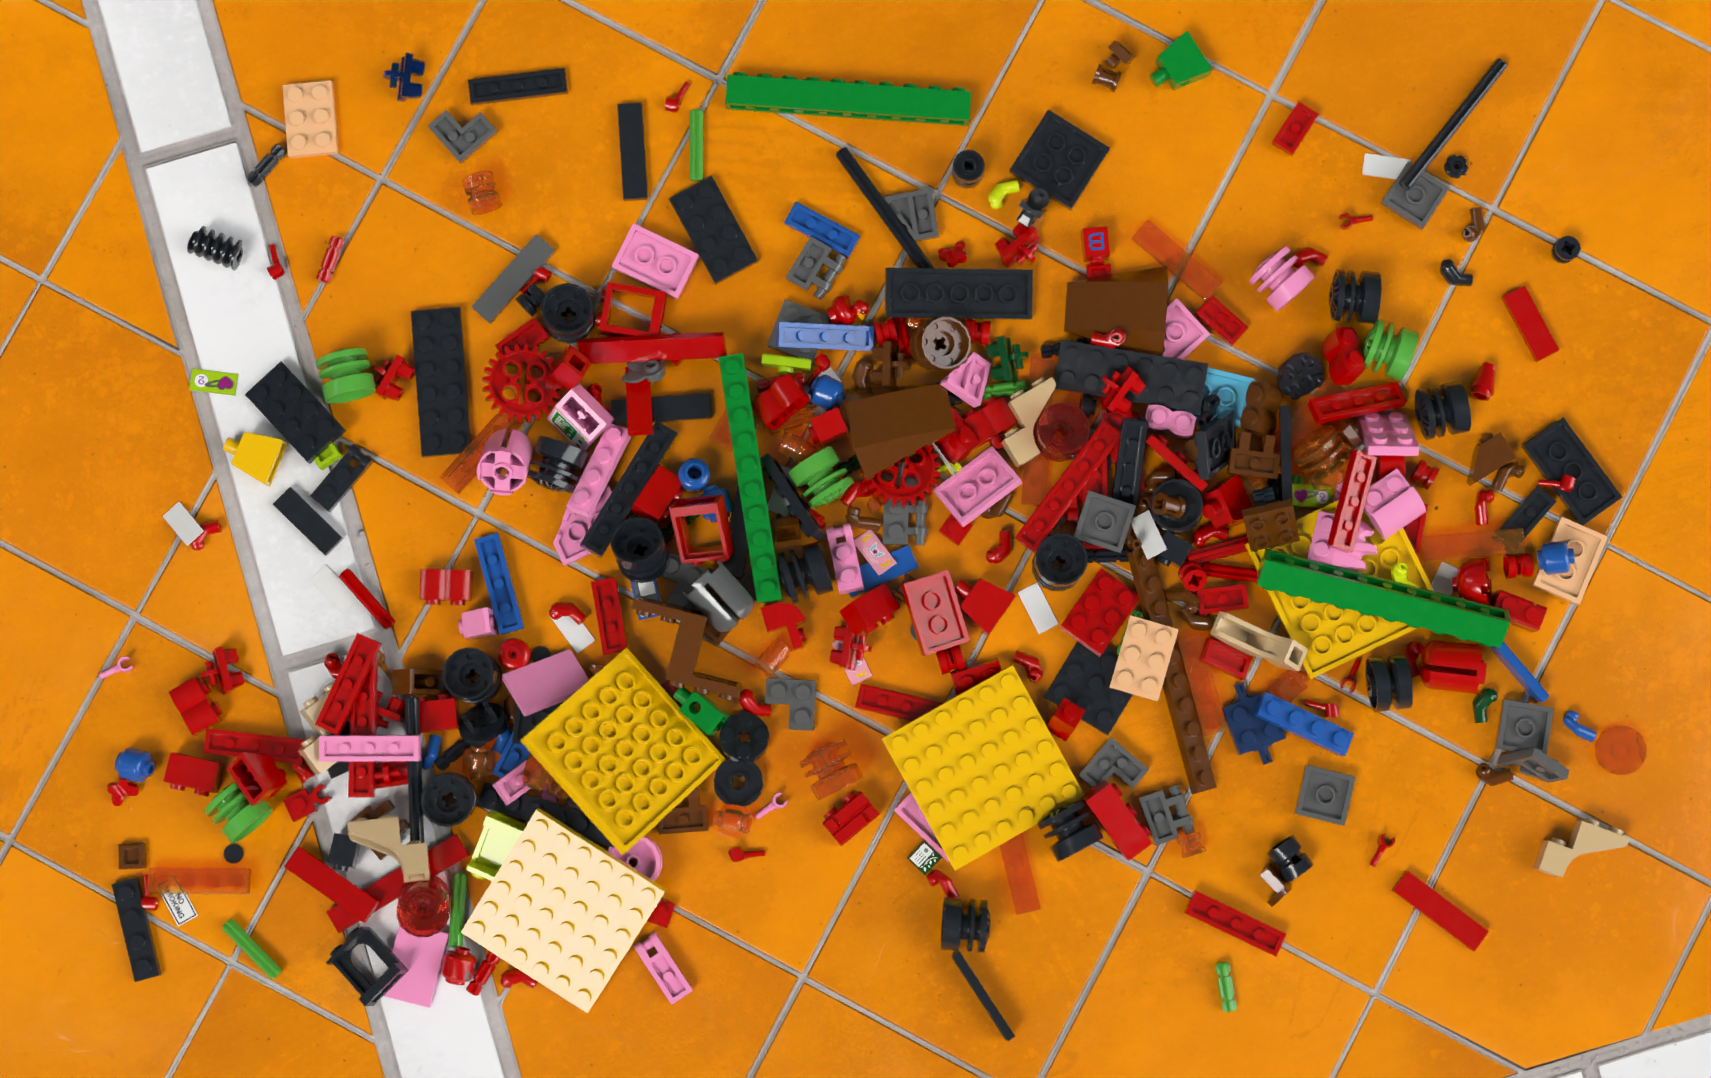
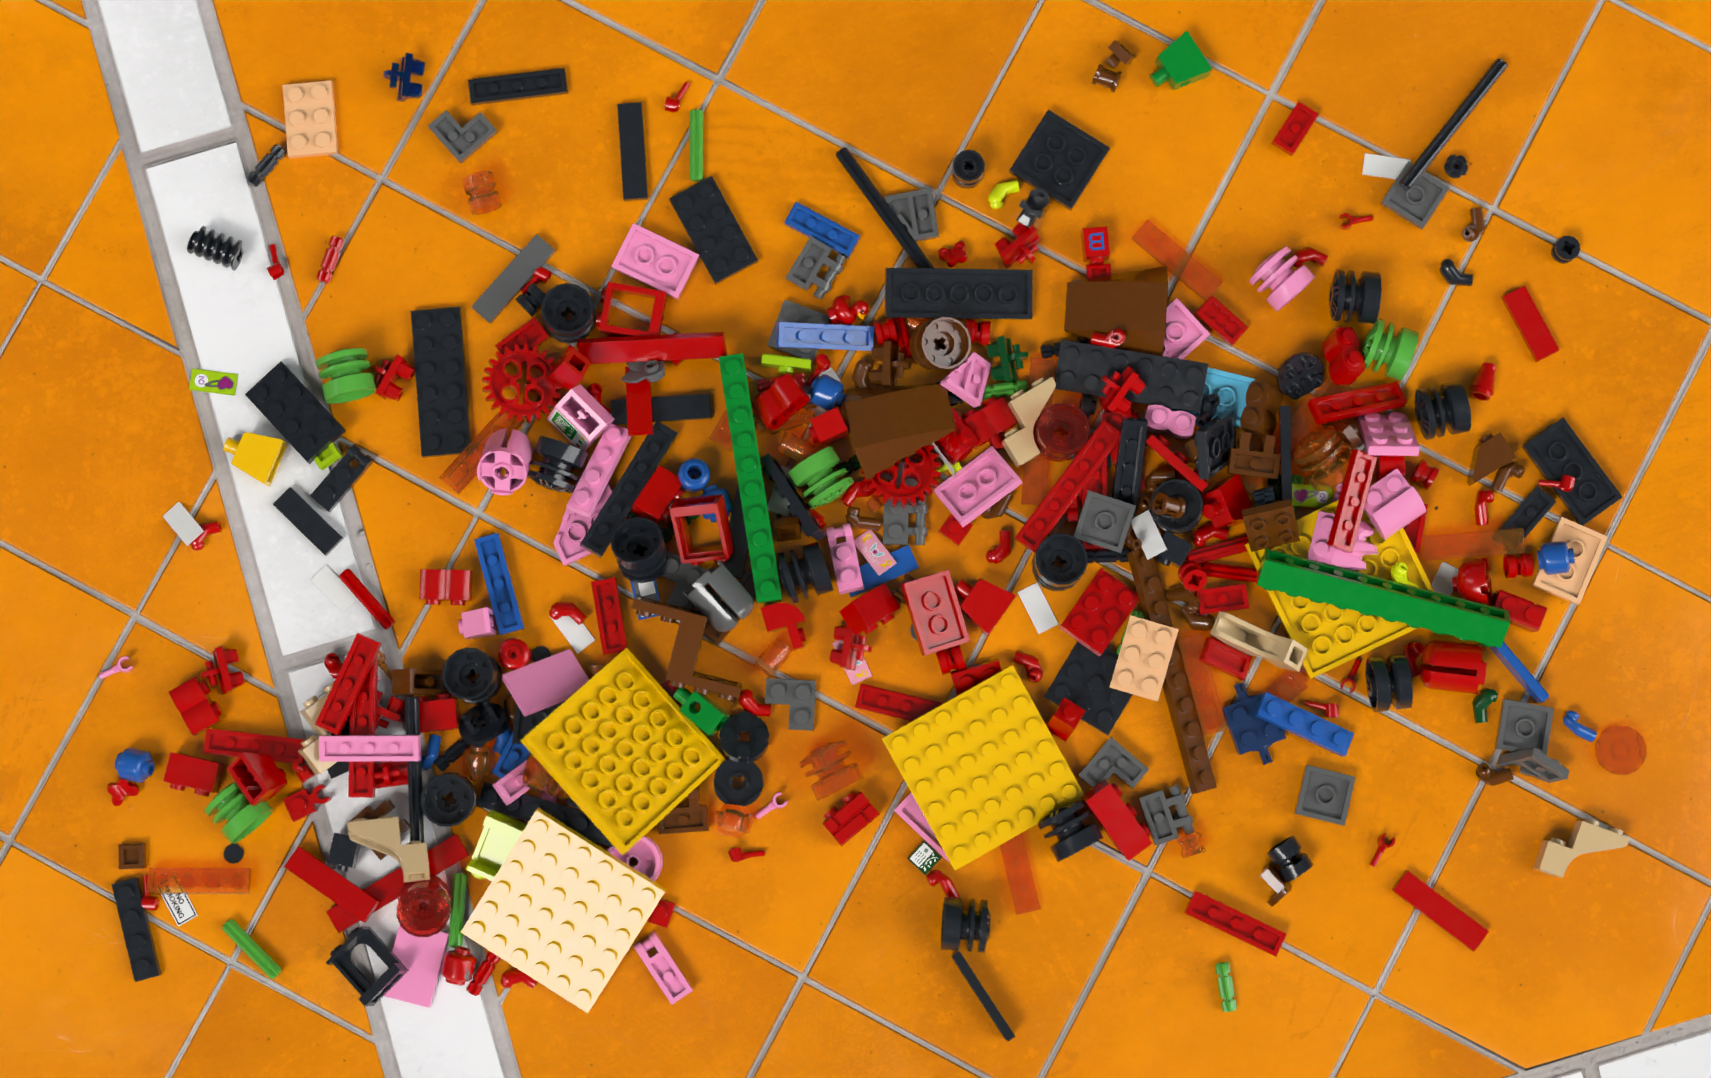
green brick [725,72,971,126] -> none

